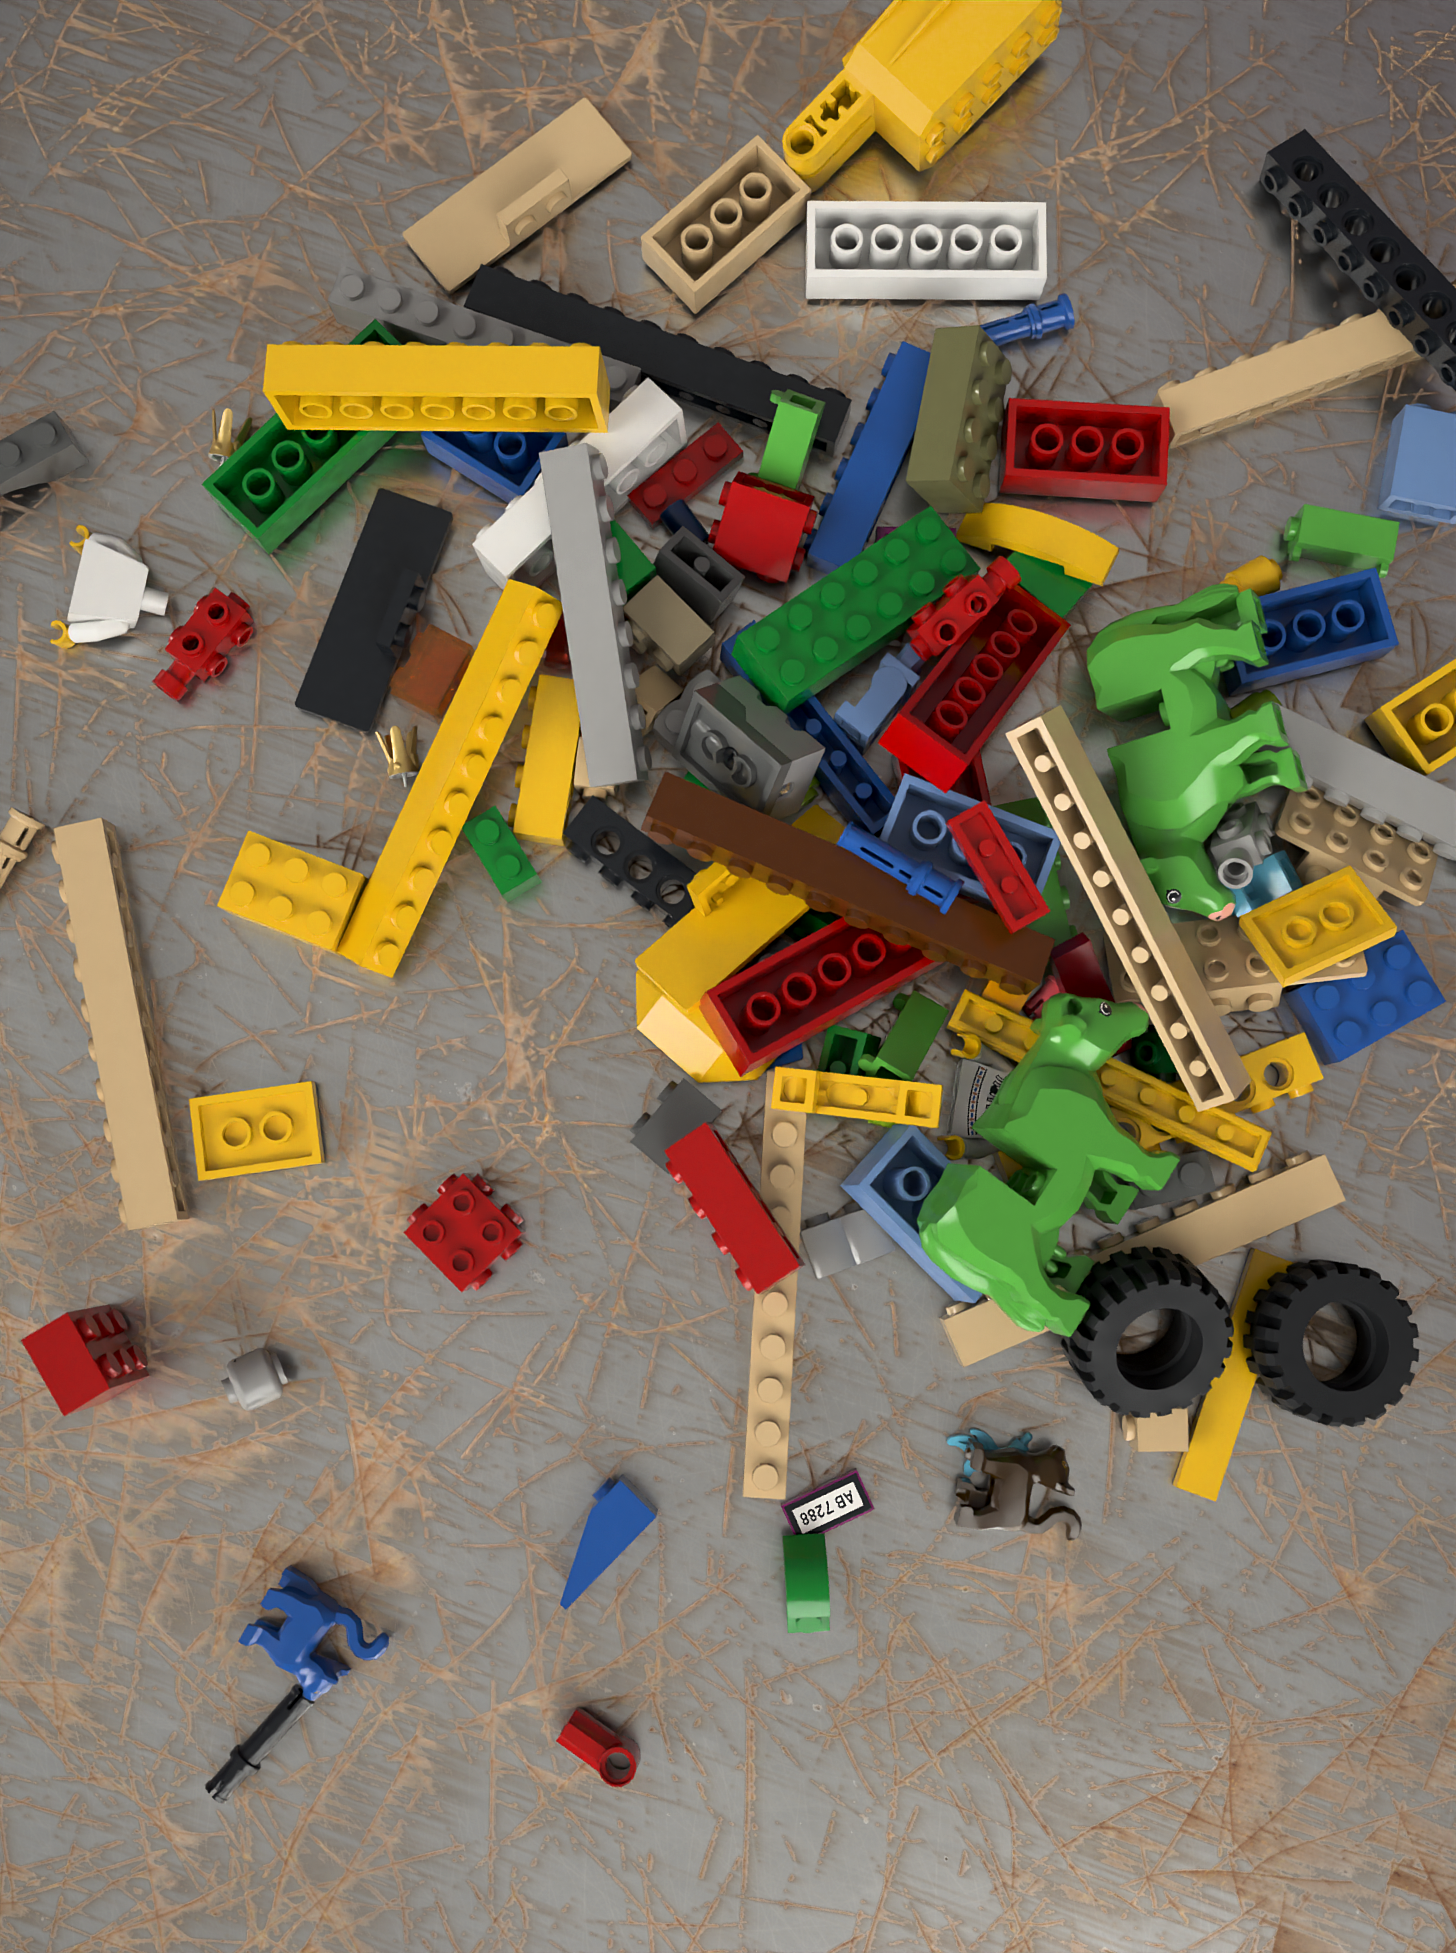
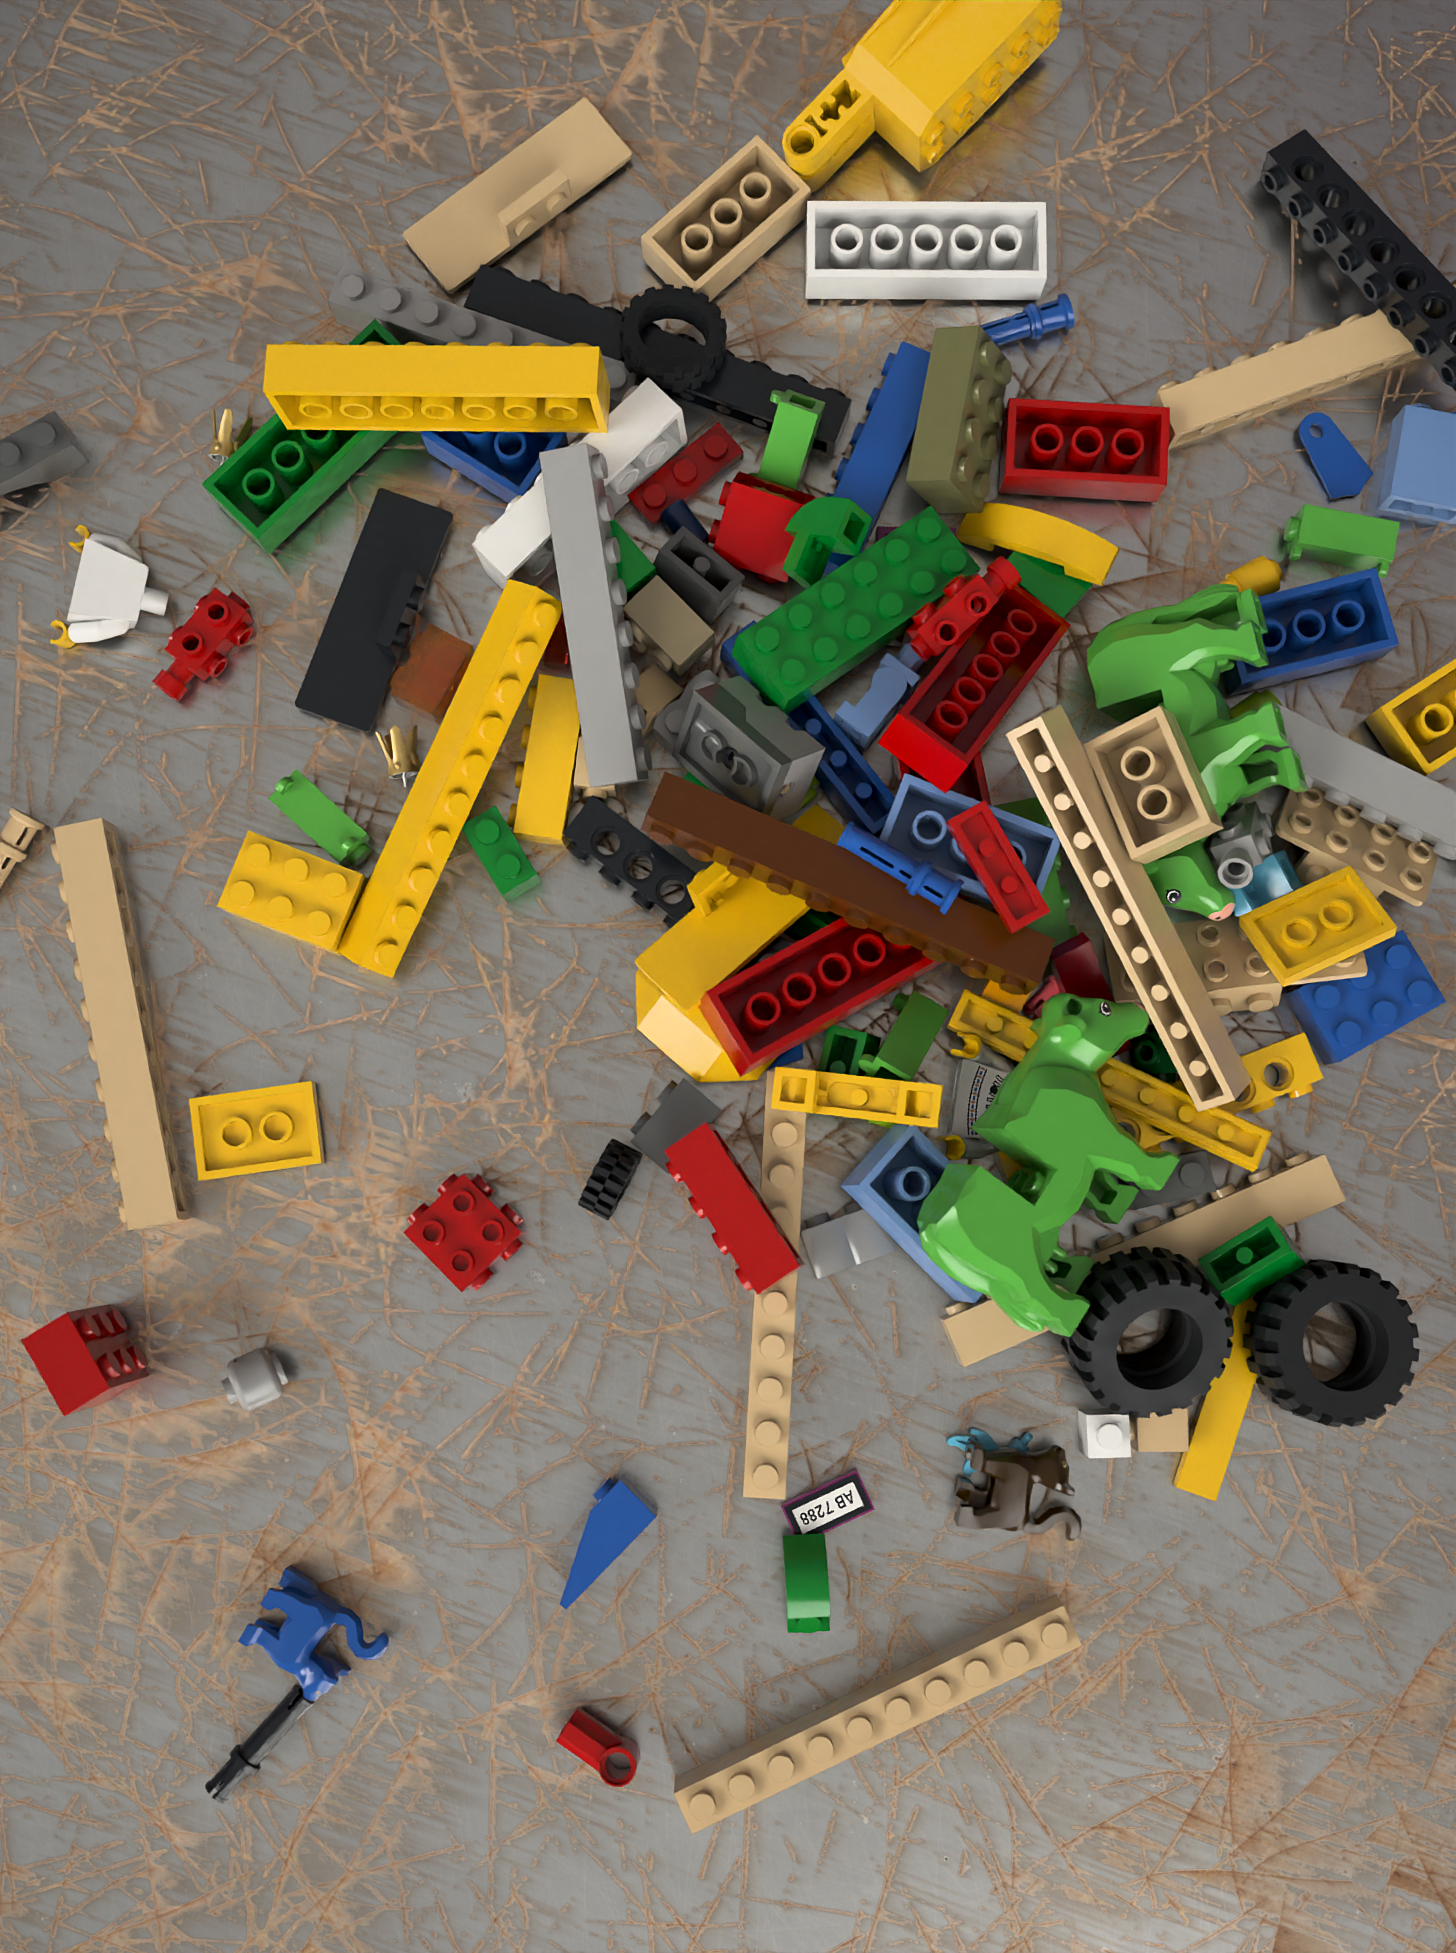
none -> bright green brick [268,769,374,869]
none -> black tyre [578,1138,643,1220]
none -> black tyre [619,284,727,393]
none -> tan brick [674,1594,1082,1834]
none -> green brick [782,496,872,588]
none -> white brick [1077,1408,1131,1458]
none -> tan brick [1083,705,1223,864]
none -> green brick [1198,1215,1306,1307]
none -> blue piece [1299,412,1373,500]

